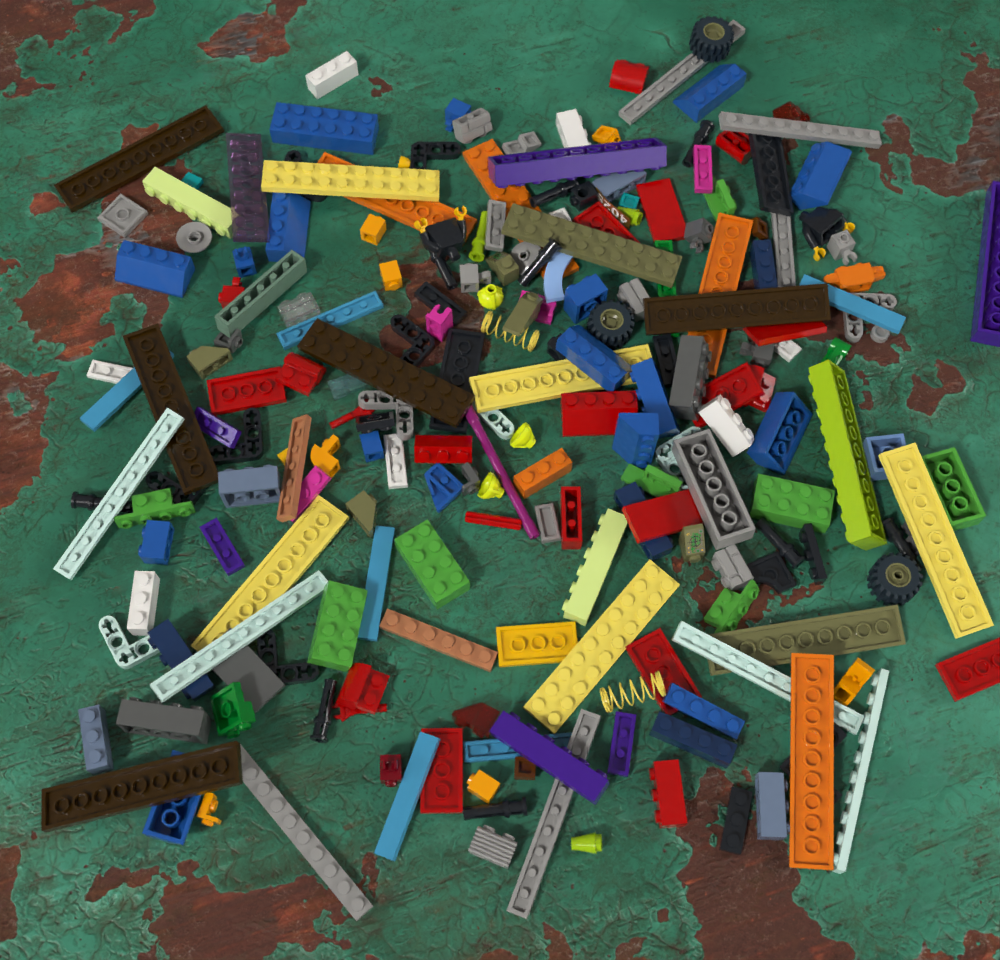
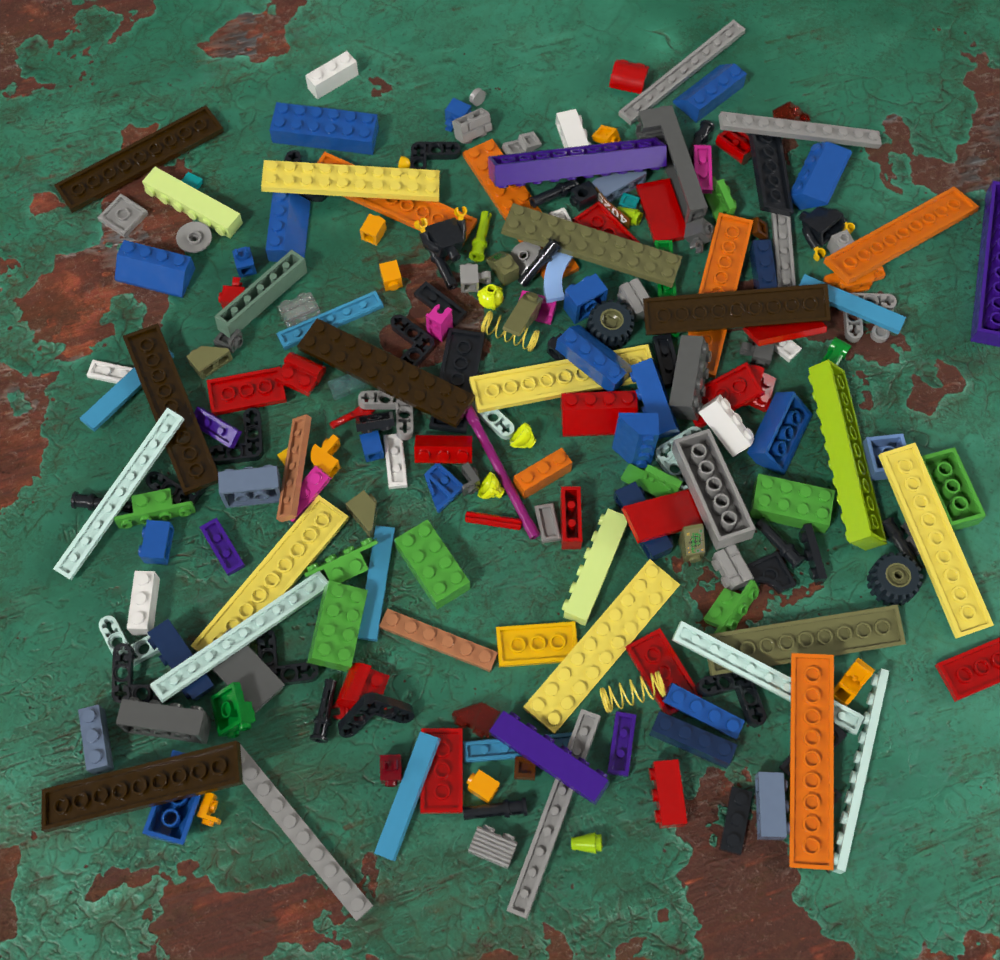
clear purple plate [226,133,270,243] -> none
light grey plate [484,199,506,252] -> none
black wheel [689,16,734,63] -> none
none -> black beam [111,643,173,703]
none -> bright green bracket [304,537,378,583]
none -> black beam [338,692,414,738]
none -> light grey tile [469,88,486,106]
none -> dark grey brick [635,105,708,224]
none -> black beam [696,672,767,728]
none -> orange plate [823,187,979,285]

